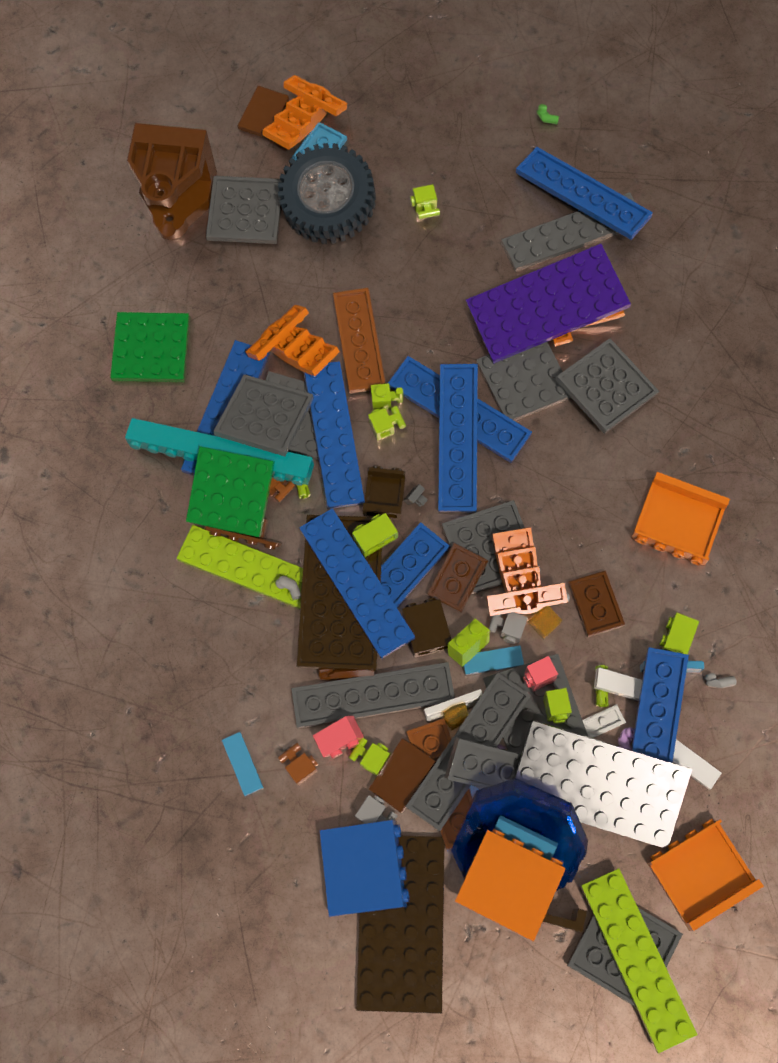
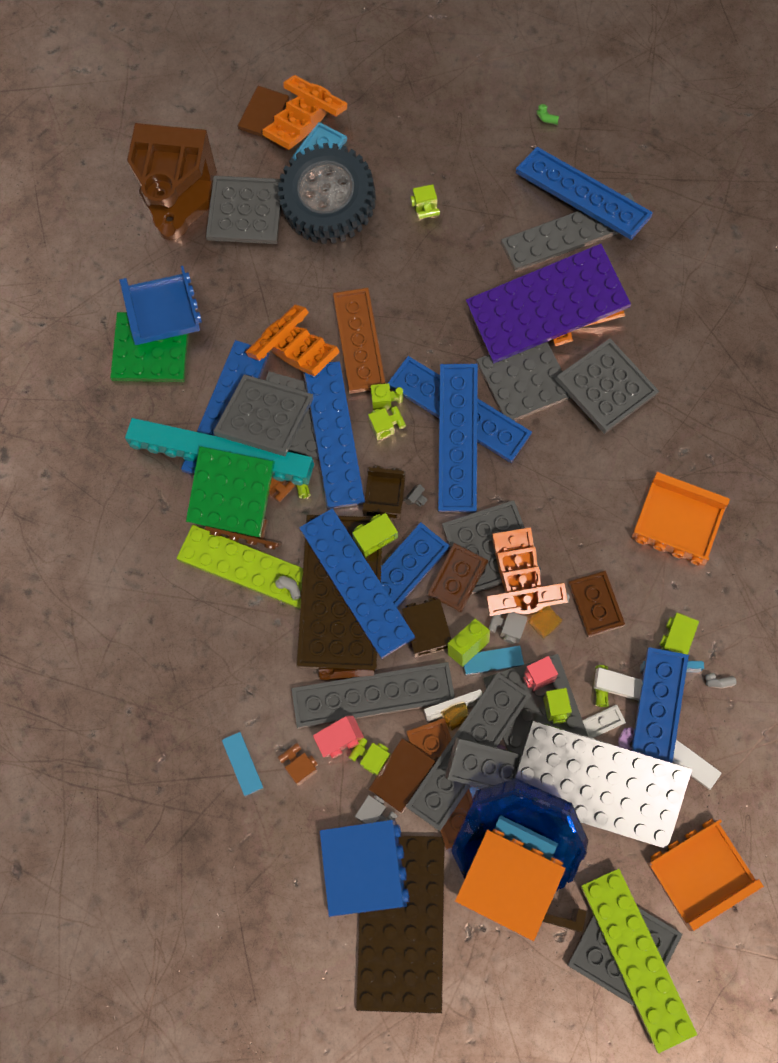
none -> blue panel [119,266,202,345]

